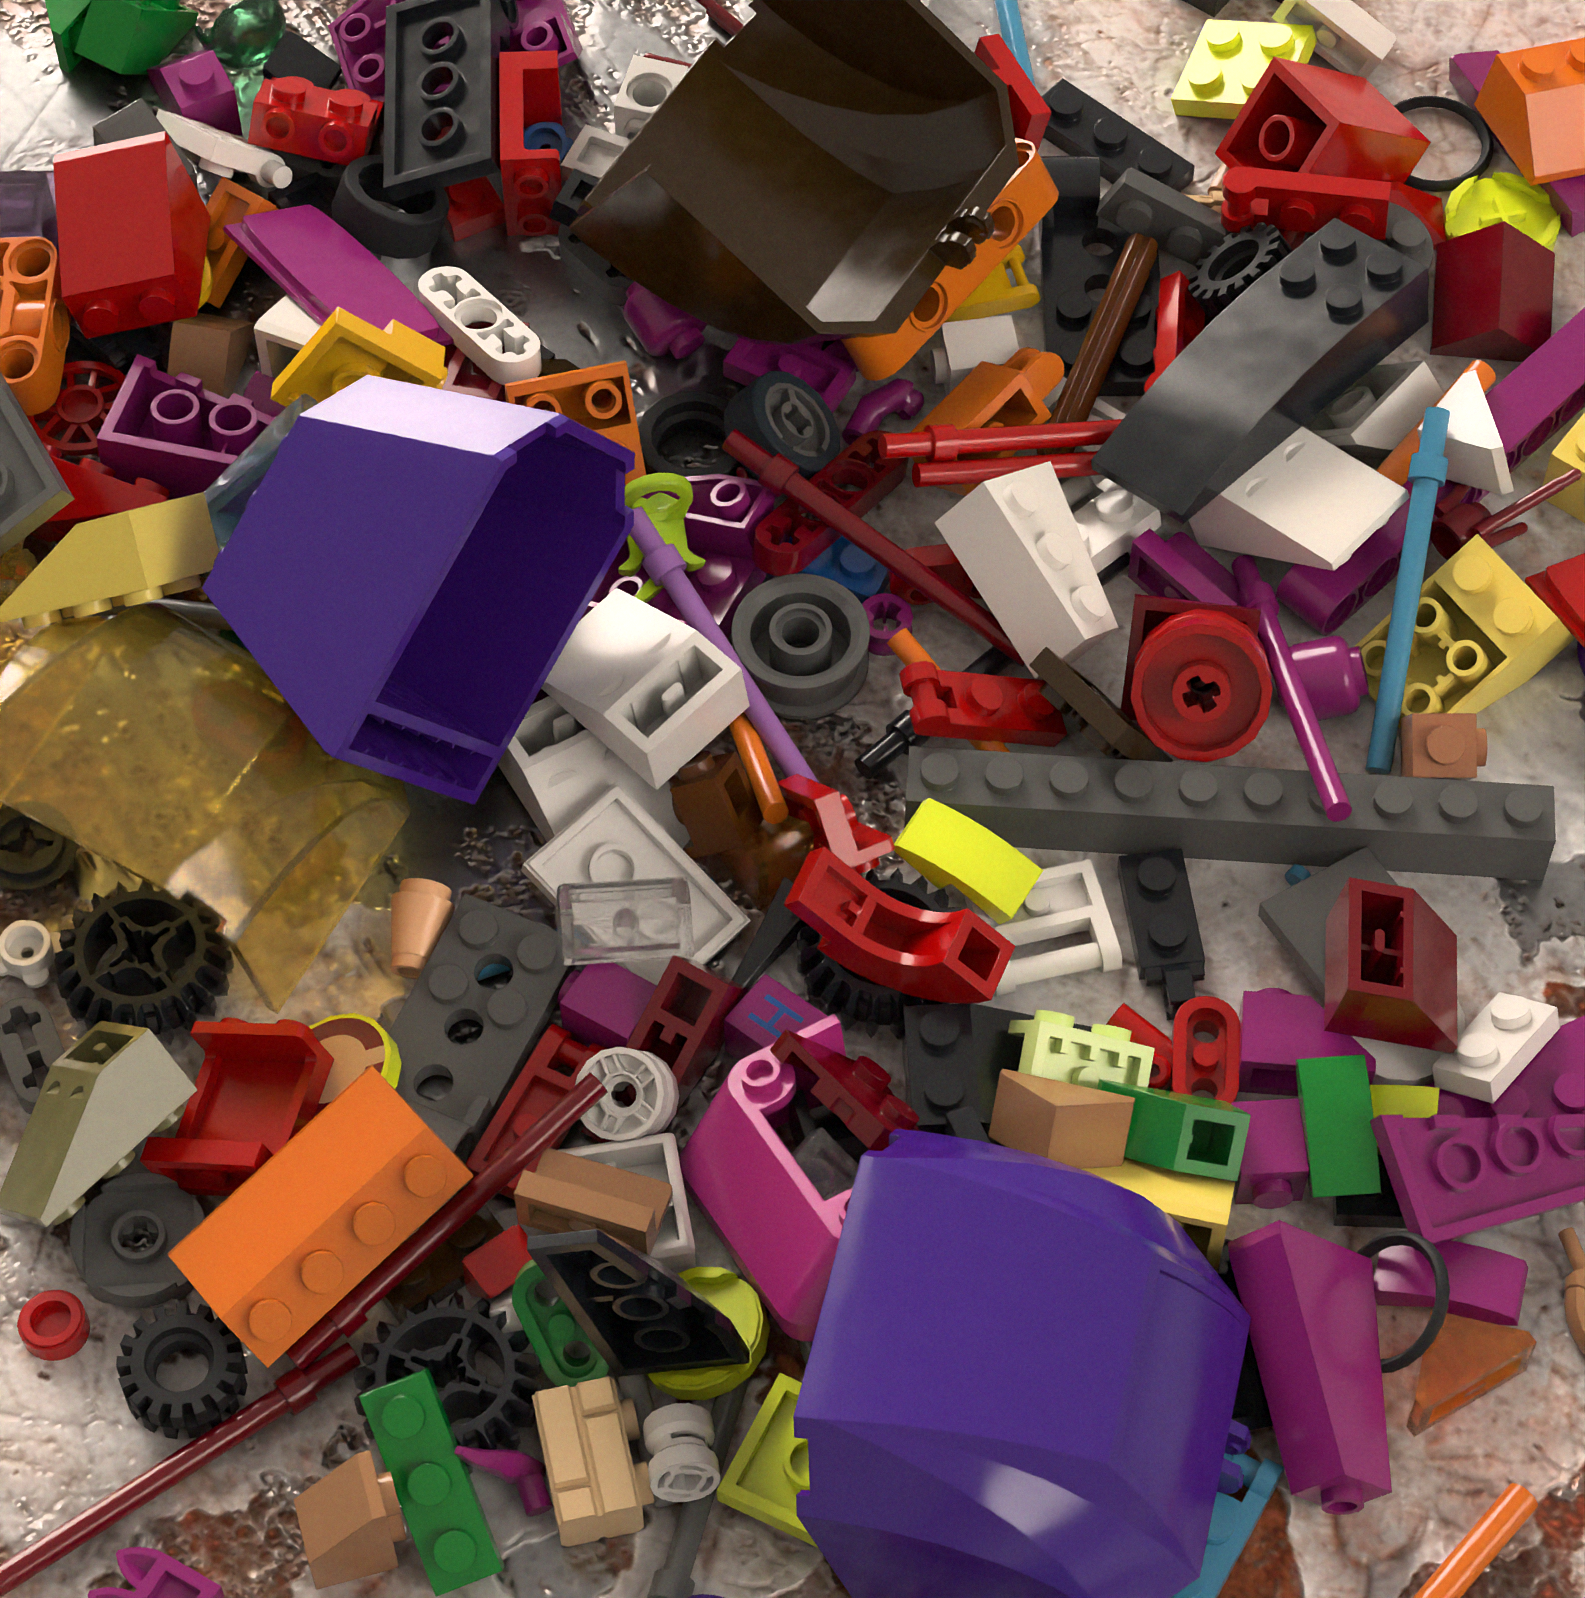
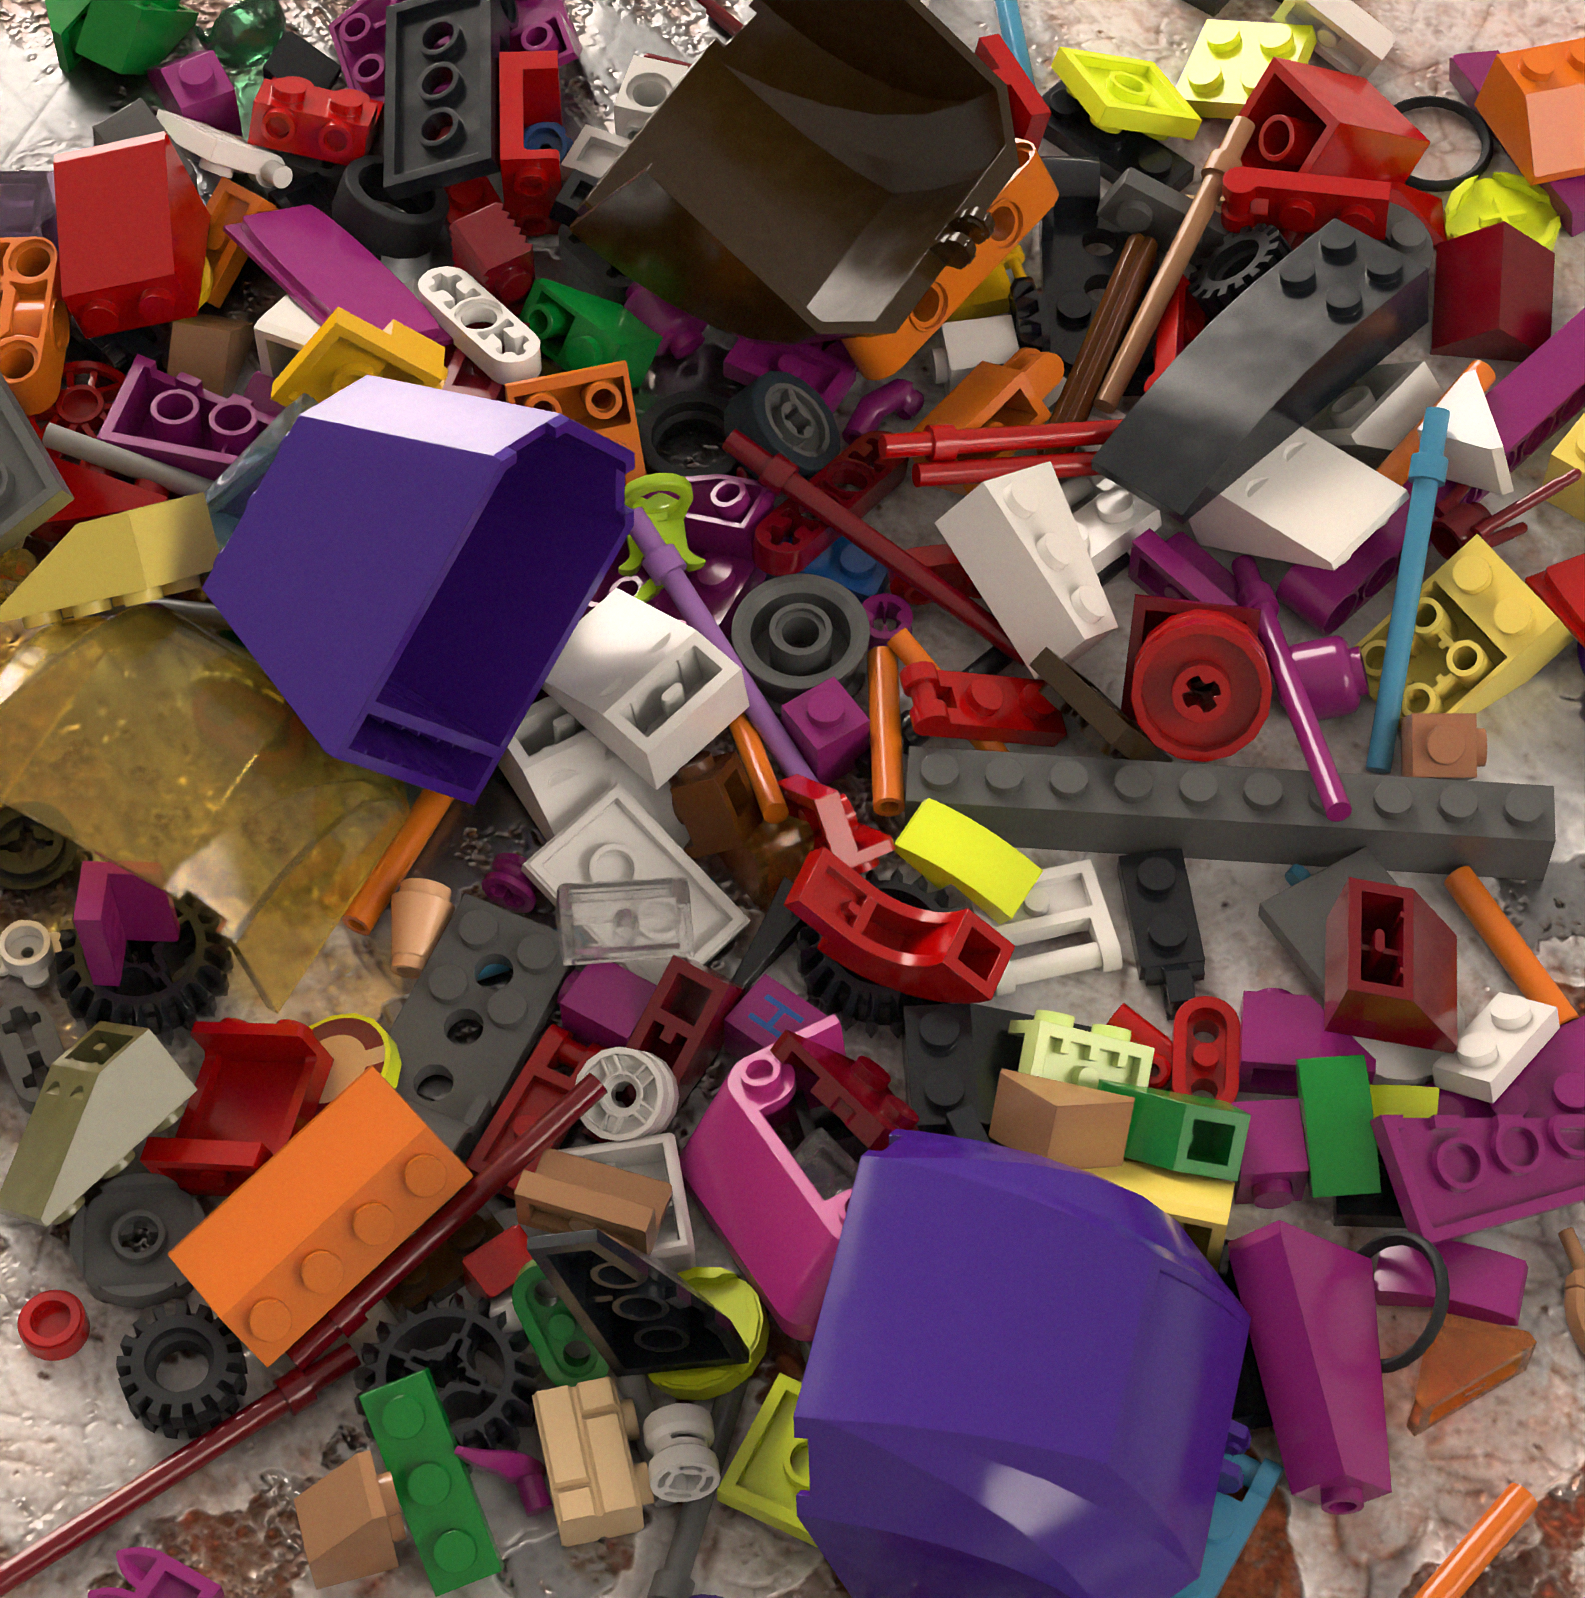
none -> light grey bar [42,422,225,508]
none -> magenta panel [73,861,180,986]
none -> orange piece [342,788,455,935]
none -> dark red brick [449,203,536,318]
none -> magenta bush [481,852,541,913]
none -> green slope [518,278,663,388]
none -> magenta brick [781,676,870,785]
none -> orange piece [867,646,905,817]
none -> black gear [1008,276,1051,352]
none -> neon yellow plate [1051,47,1202,141]
none -> medium nougat bar [1093,116,1255,414]
none -> orange piece [1444,866,1580,1026]

